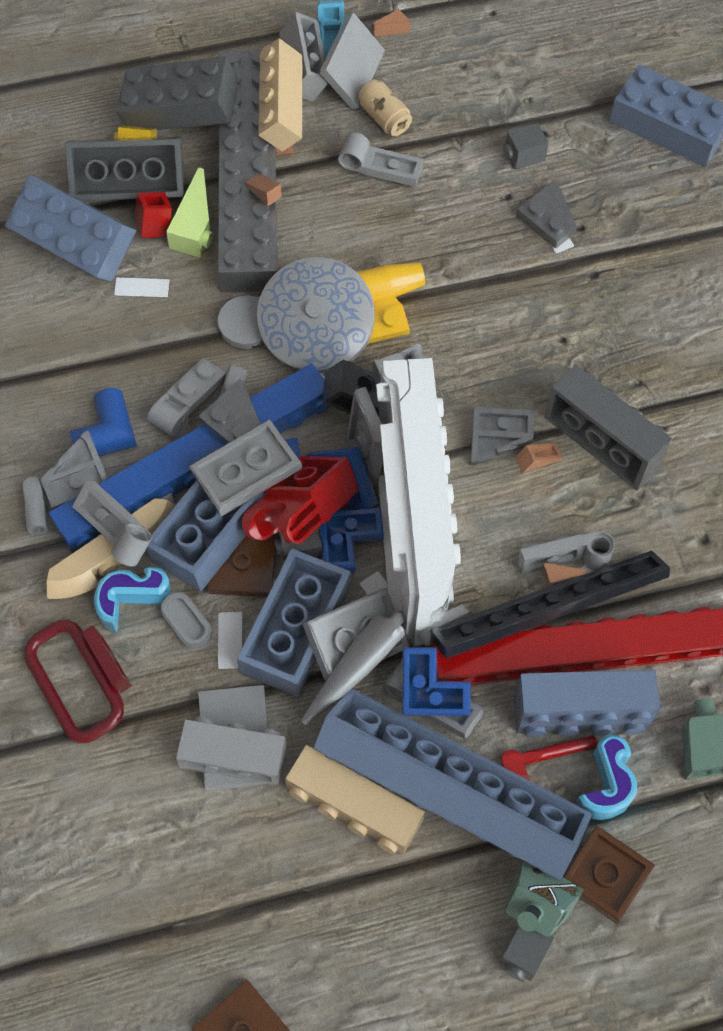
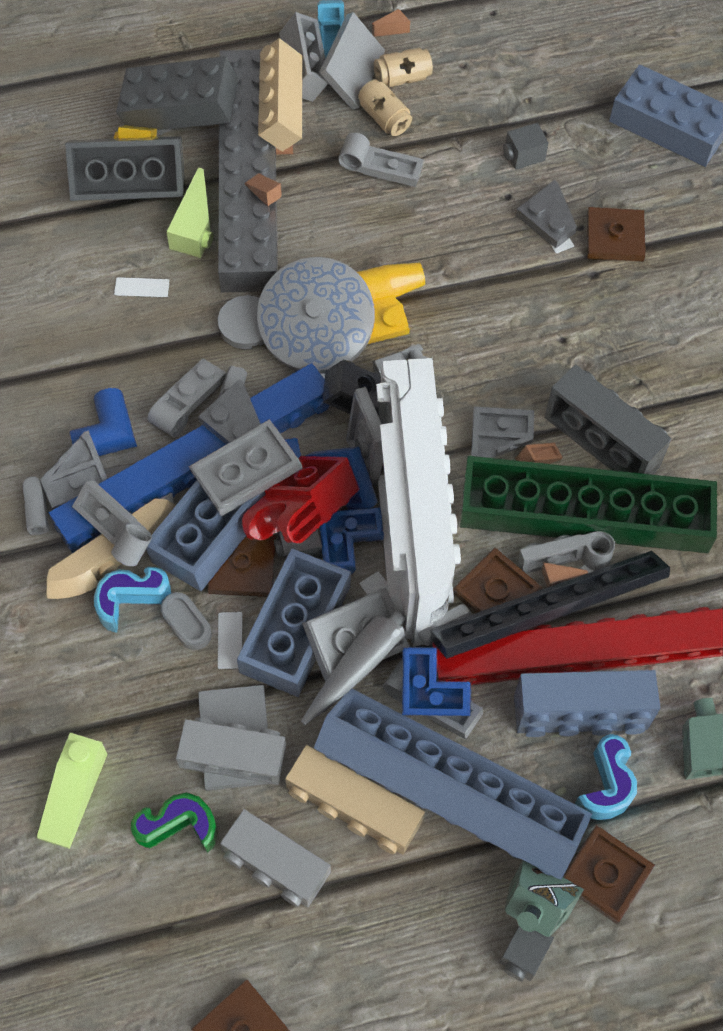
sand blue brick [5,174,137,282] -> none
dark red bar [24,620,132,743] -> none
red brick [135,192,172,239] -> none
red piece [500,735,598,781] -> none
none -> yellowish green slope [37,733,107,849]
none -> green animal [131,792,218,853]
none -> light grey brick [220,809,331,908]
none -> tan piece [374,48,433,88]
none -> reddish brown plate [453,548,543,613]
none -> dark green brick [460,456,717,553]
none -> reddish brown plate [587,207,646,262]

